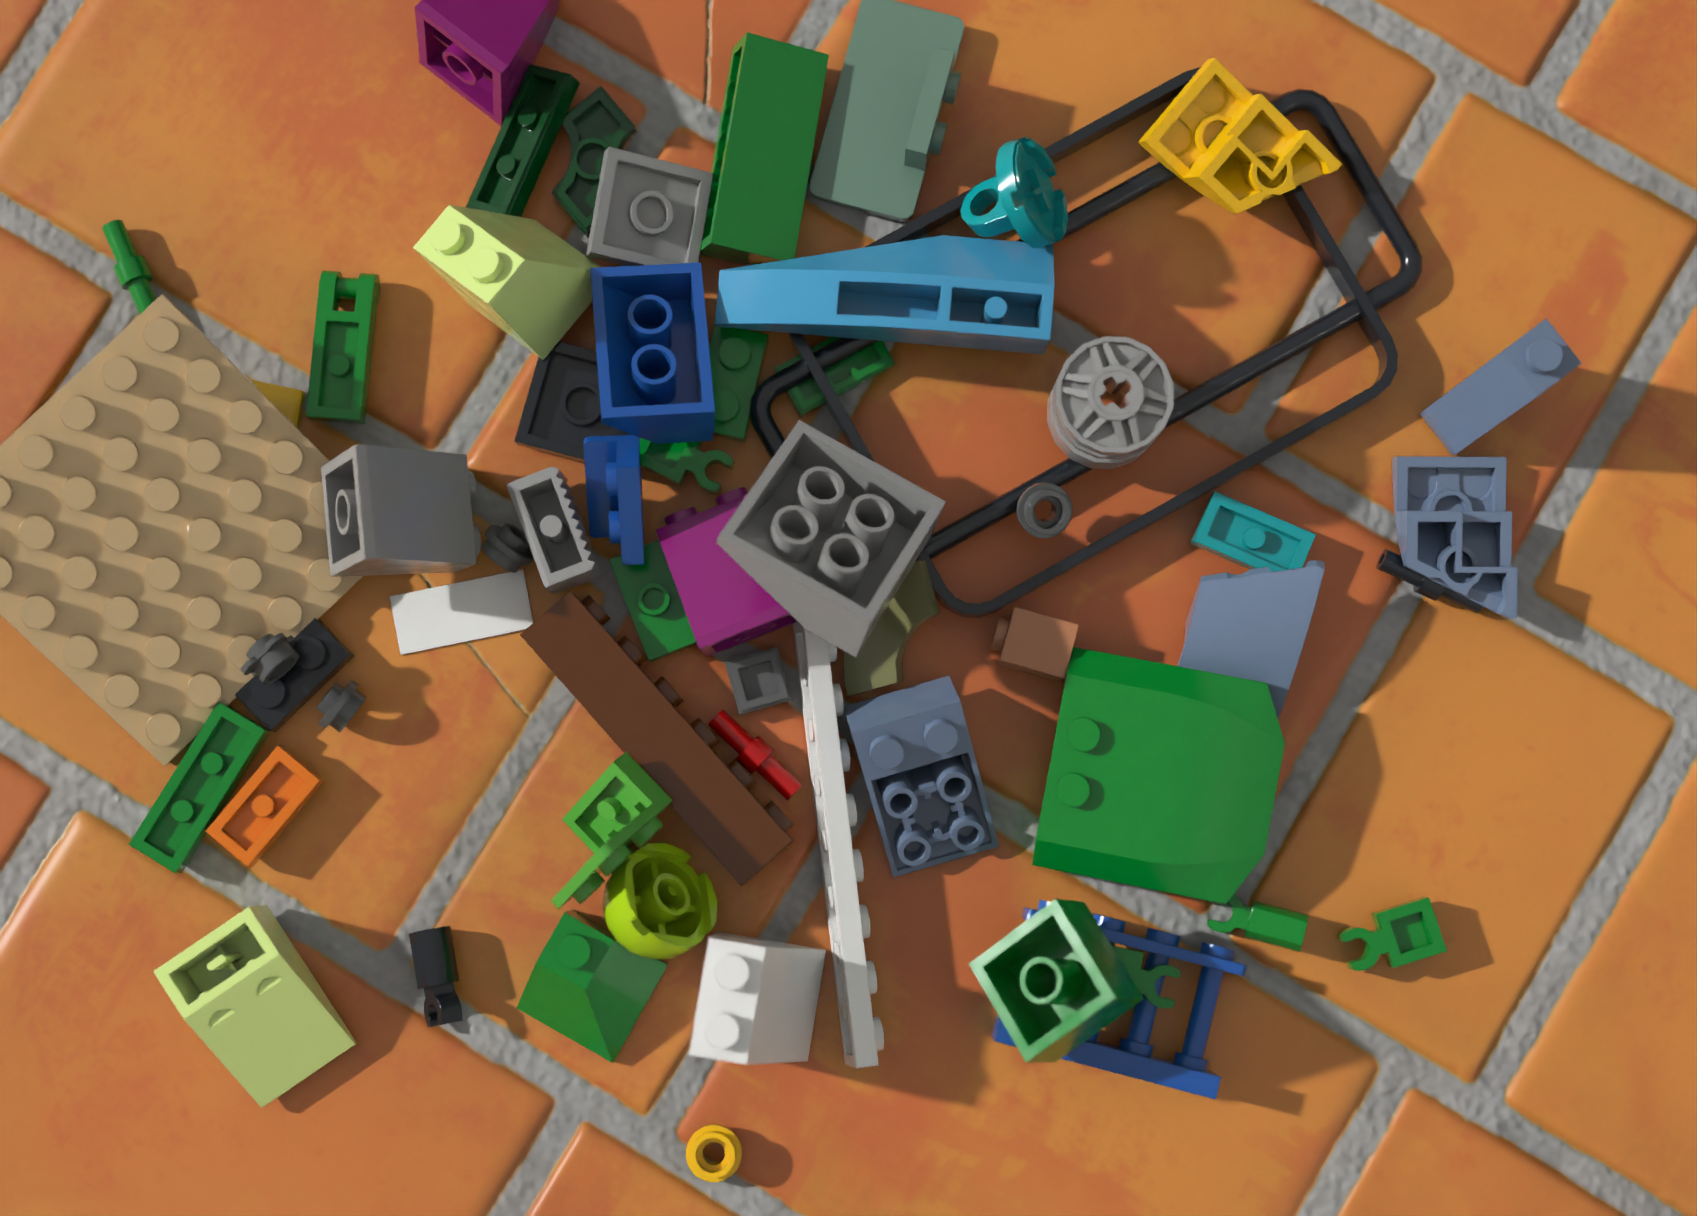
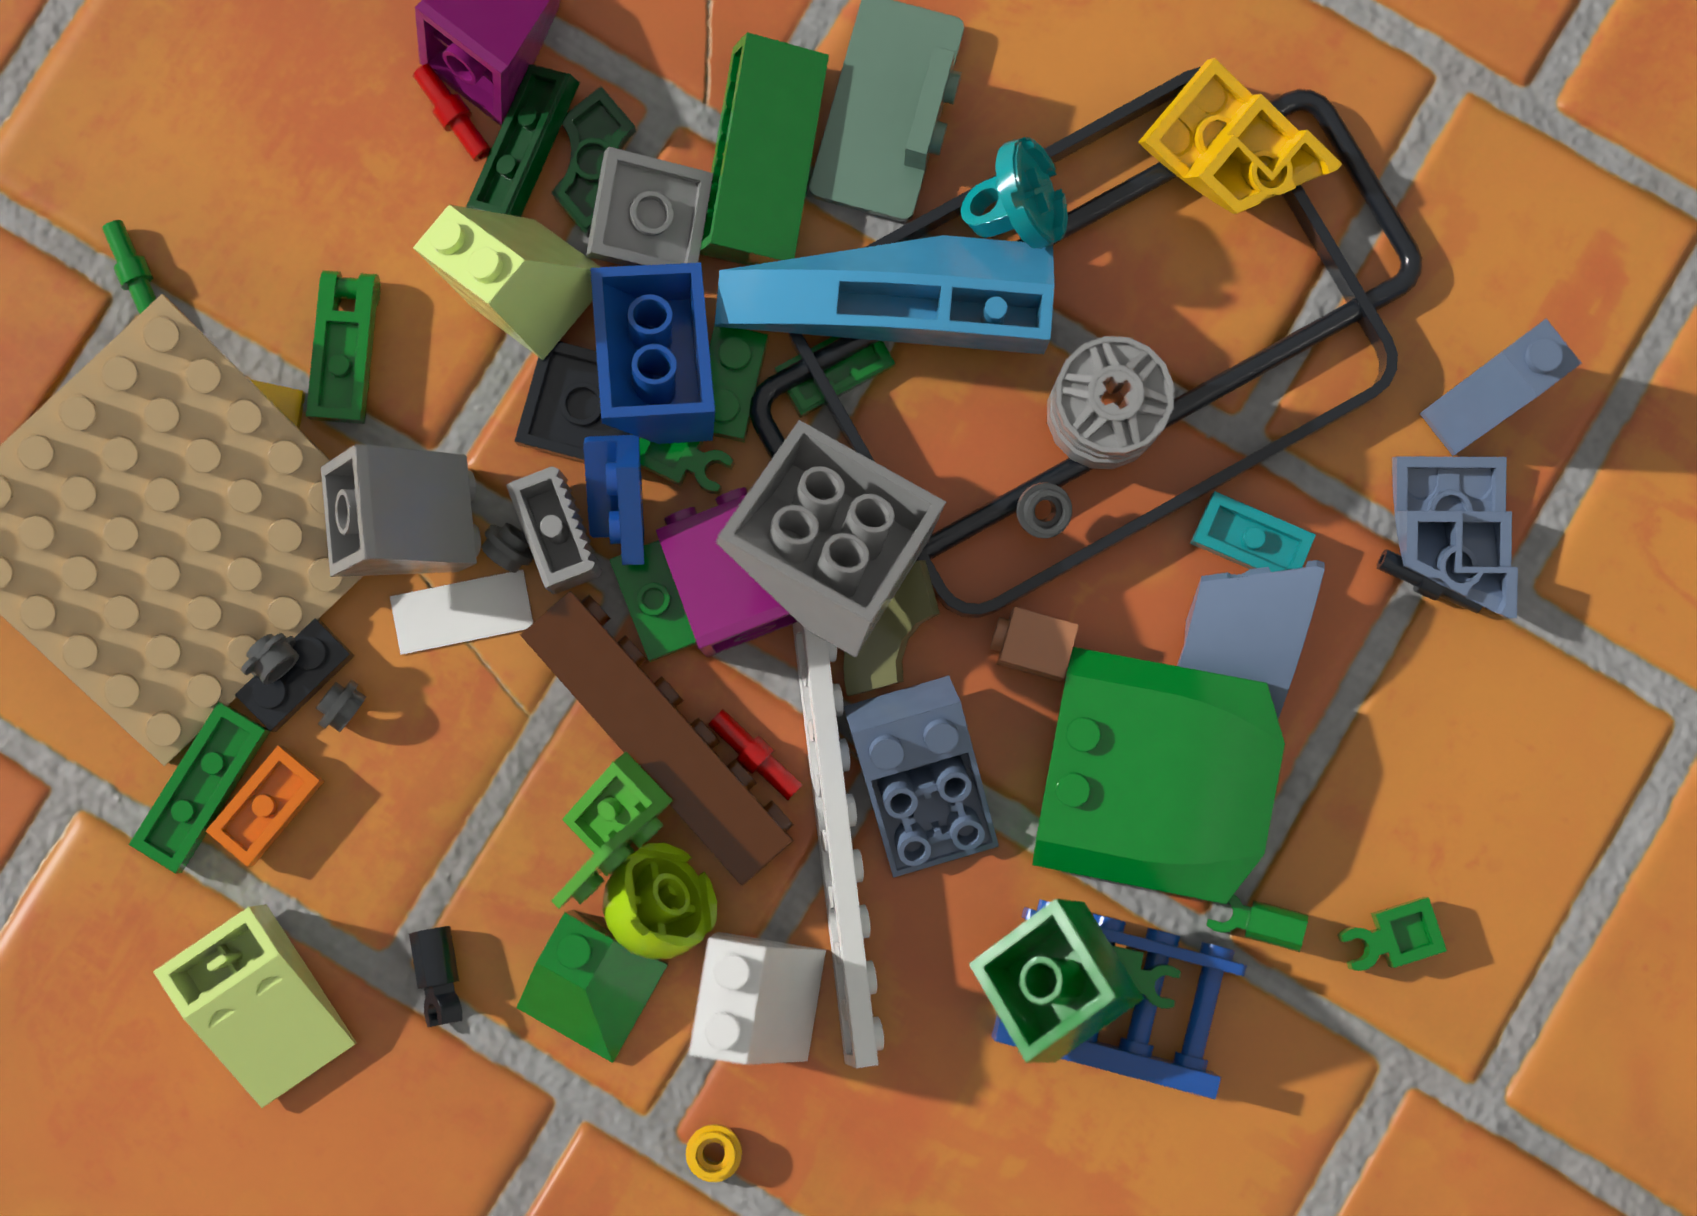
dark grey tile [725,647,793,716] -> none
none -> red bar [413,64,491,162]

